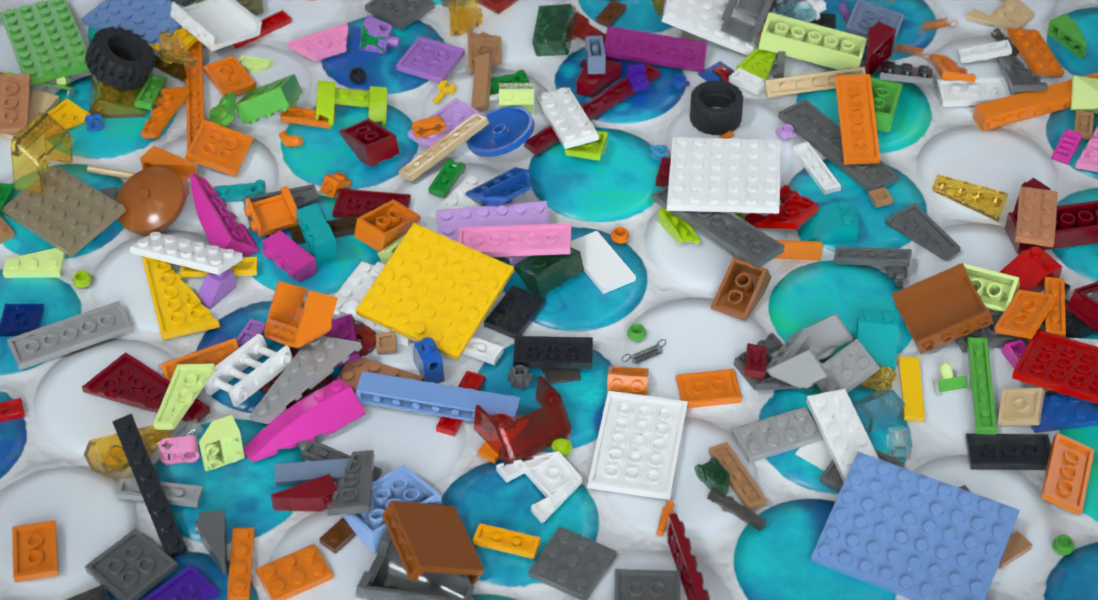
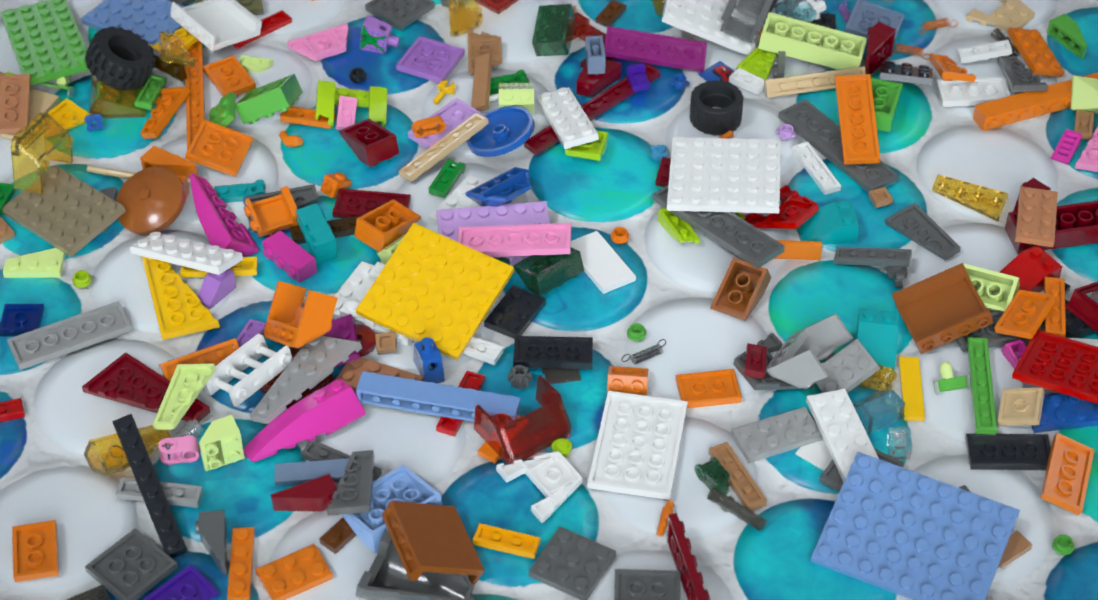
none -> bright pink plate [336,96,357,130]

